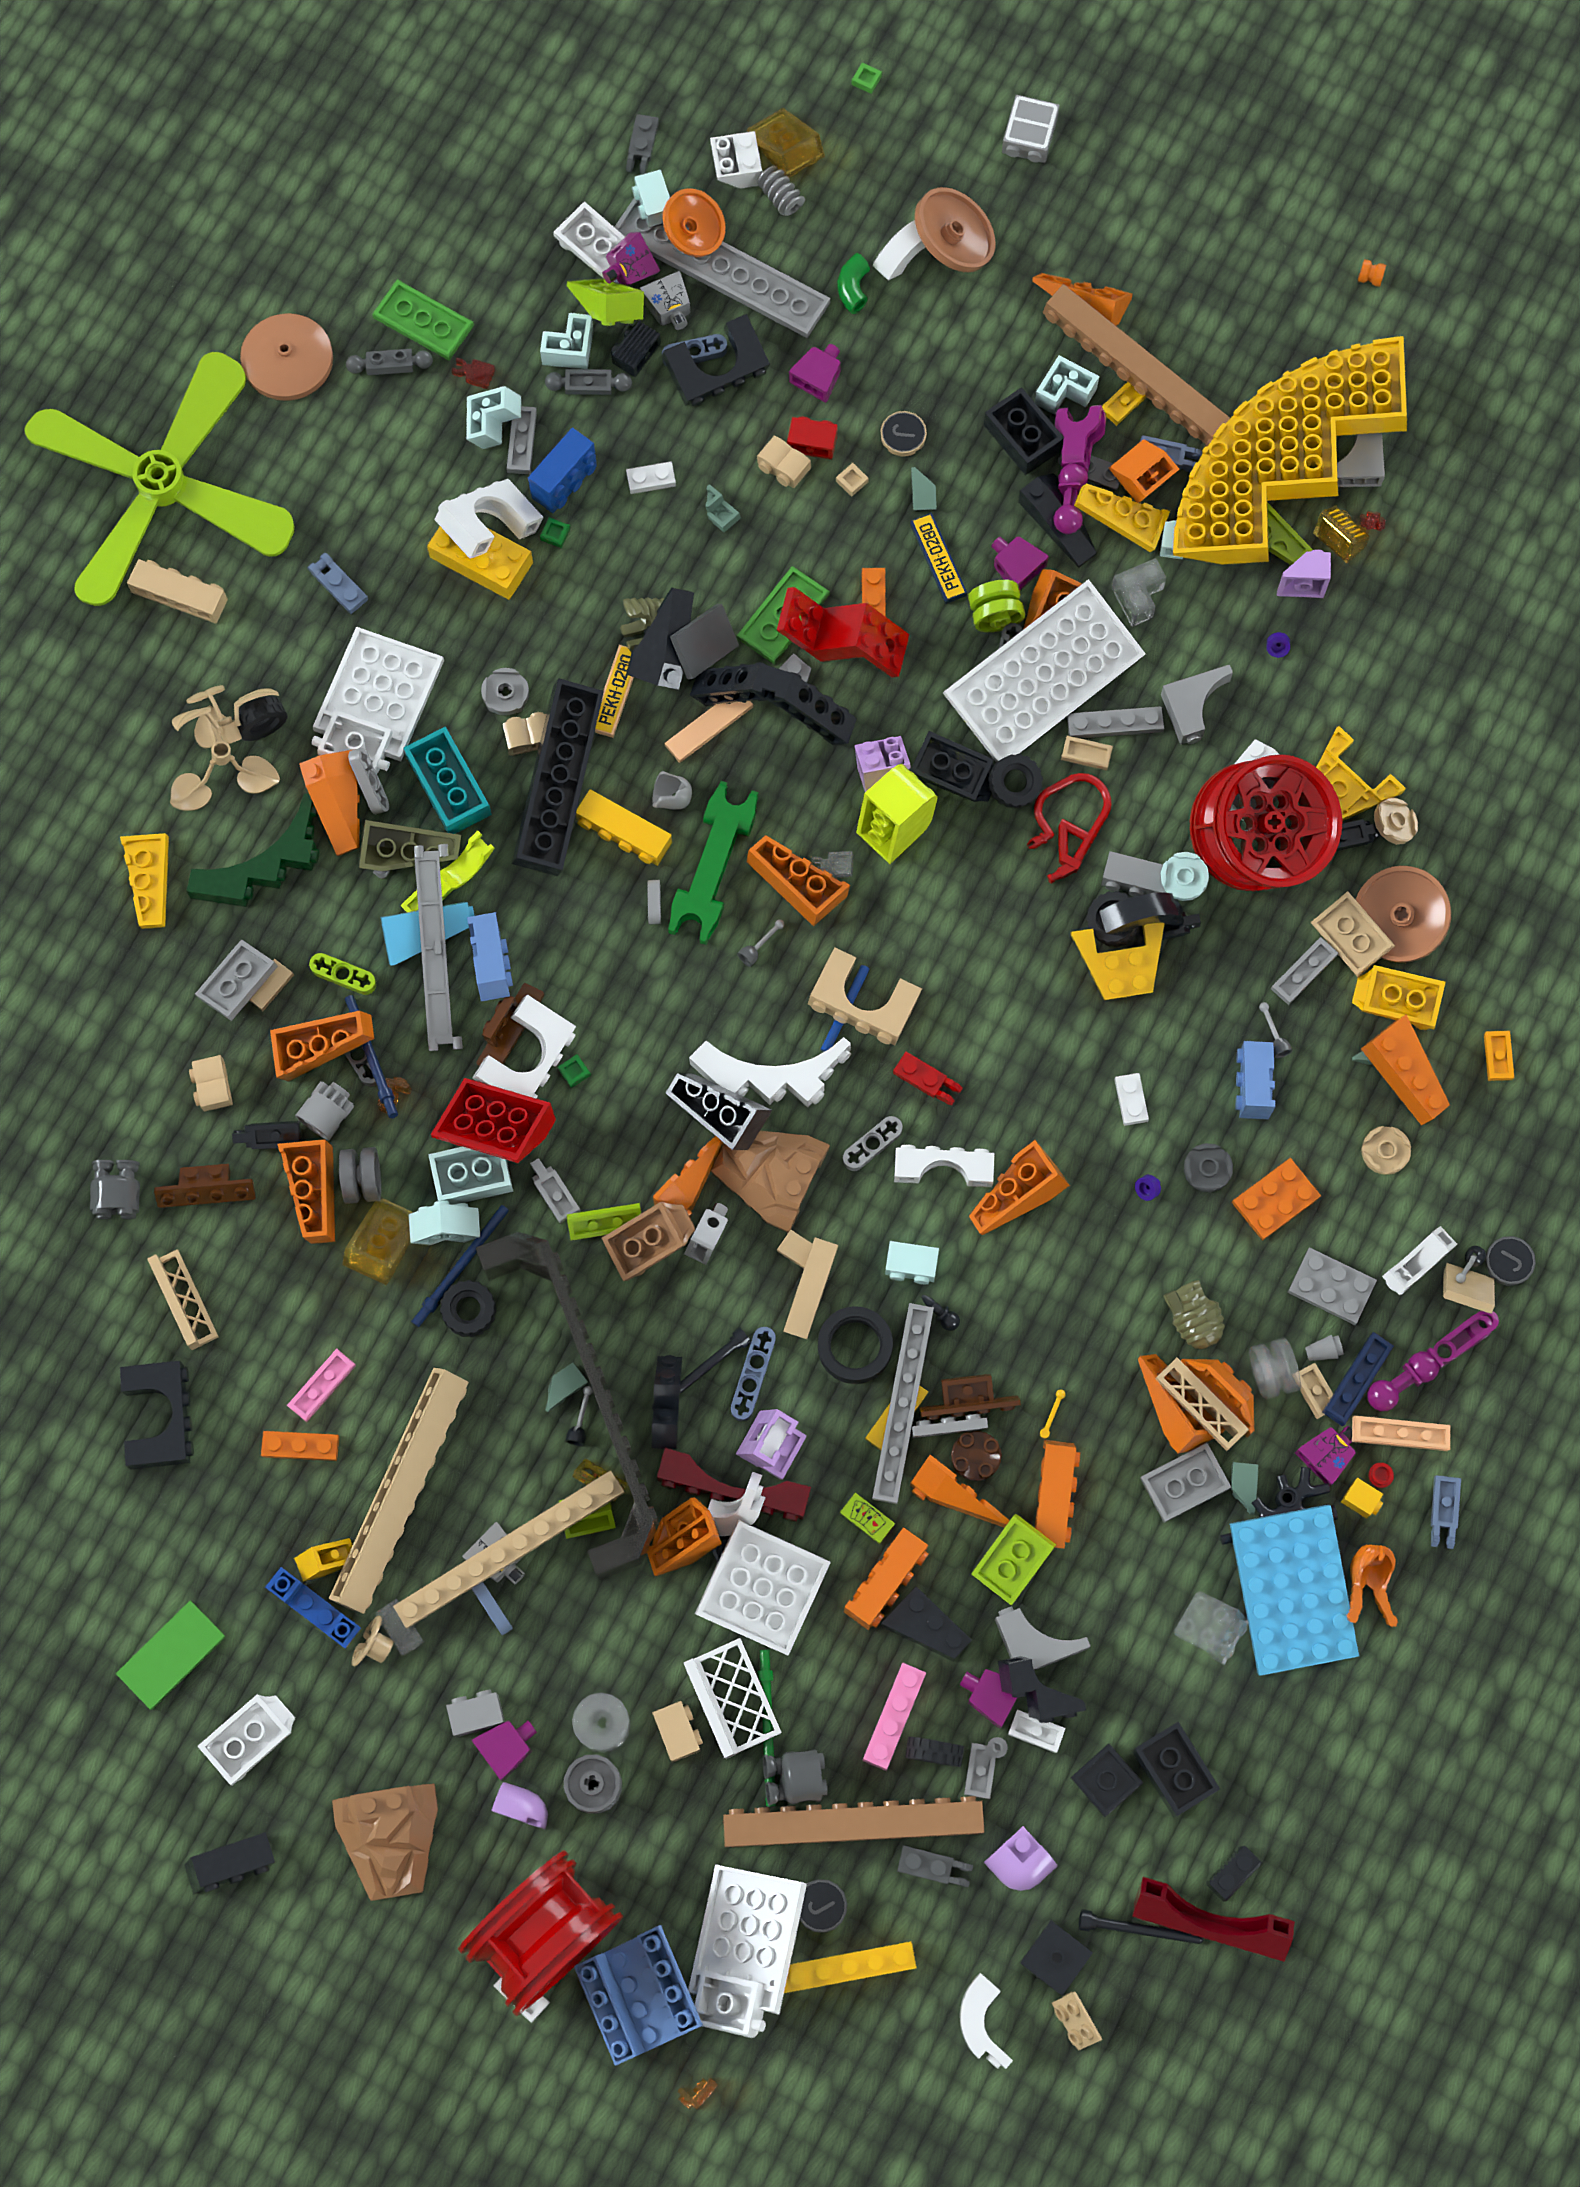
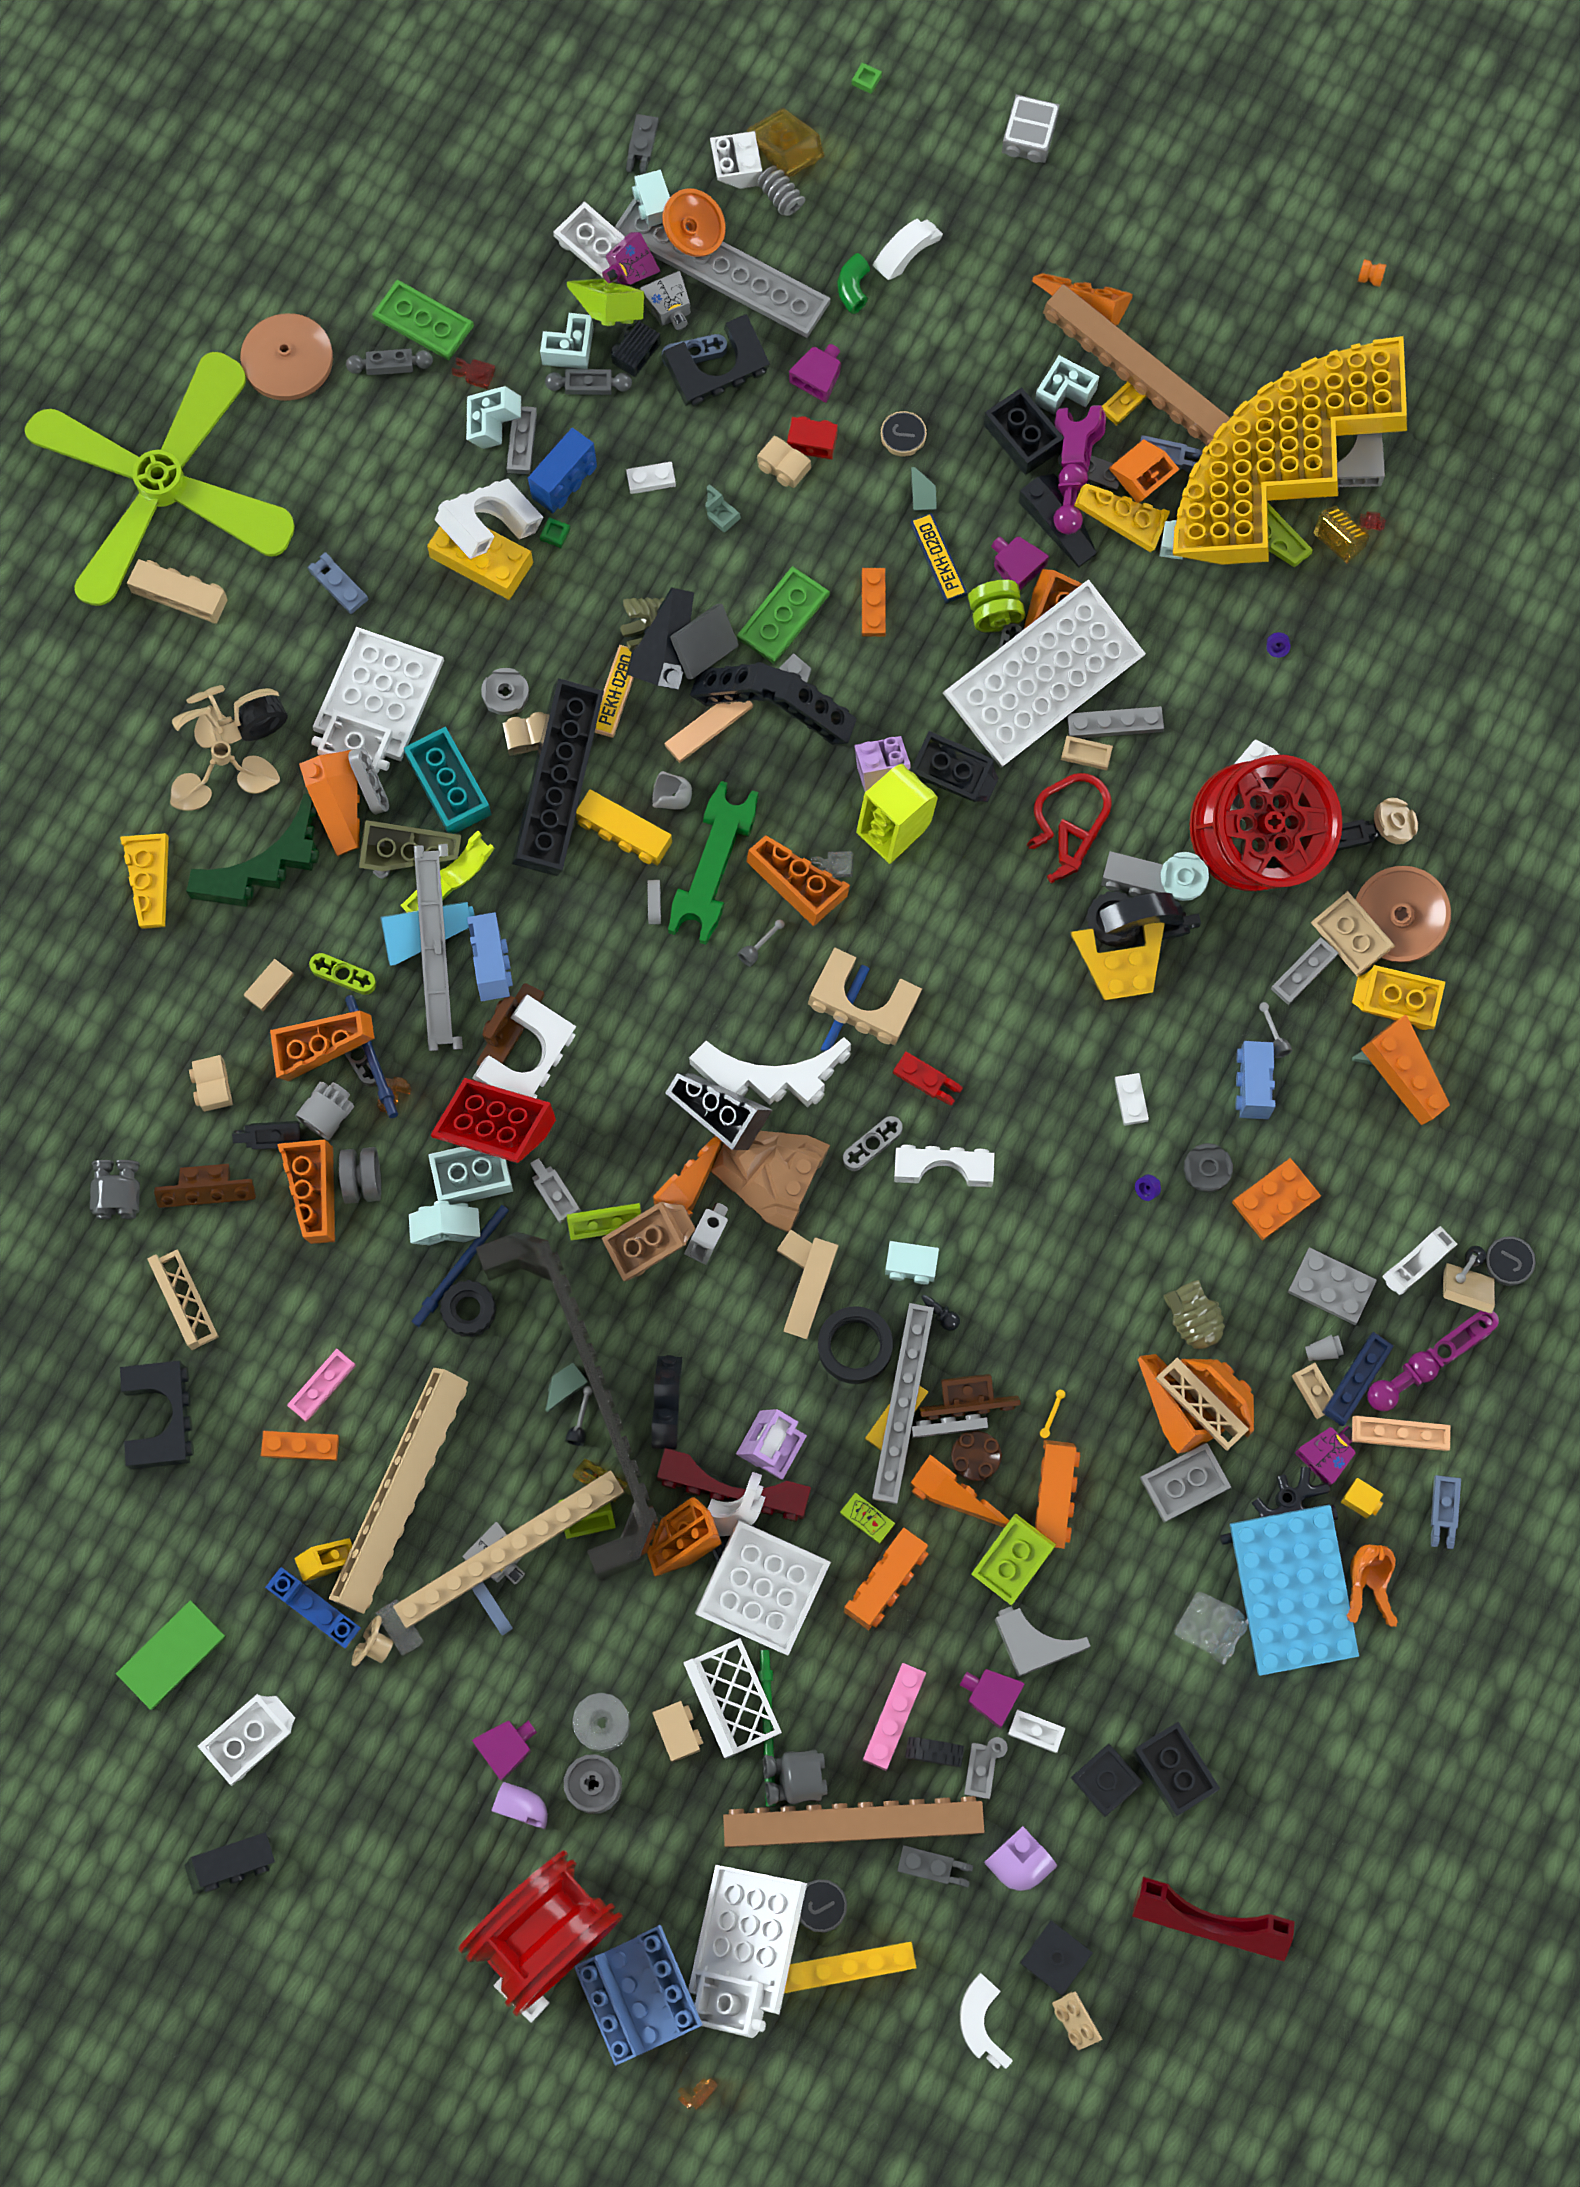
light grey plate [195,939,278,1021] -> none
medium nougat wedge [332,1784,438,1901] -> none
clear yellow slope [342,1198,414,1285] -> none
light grey brick [446,1689,505,1738] -> none
green tile [557,1054,591,1088] -> none
black piece [652,1327,751,1411] -> none
sand blue beam [731,1327,776,1421] -> none
red bracket [776,587,910,677] -> none
tan plate [836,463,869,496] -> none
black wedge [880,1587,972,1661] -> none
nougat dish [915,187,995,272] -> none
orange wedge [969,1140,1070,1235] -> none
black tyre [988,754,1043,808] -> none
black arch [998,1656,1086,1723] -> none
black piece [1078,1909,1204,1944] -> none
clear brick [1111,558,1166,626] -> none
light grey arch [1161,664,1233,745] -> none
black brick [1206,1846,1262,1902] -> none
sand green slope [1231,1462,1258,1515] -> none
clear wheel [1249,1338,1301,1400] -> none
lavender slope [1277,550,1331,598] -> none
yellow wing [1316,726,1406,821] -> none
tan tile [1361,1126,1411,1175] -> none
red plate [1368,1463,1394,1488] -> none
light orange plate [1484,1031,1514,1081] -> none

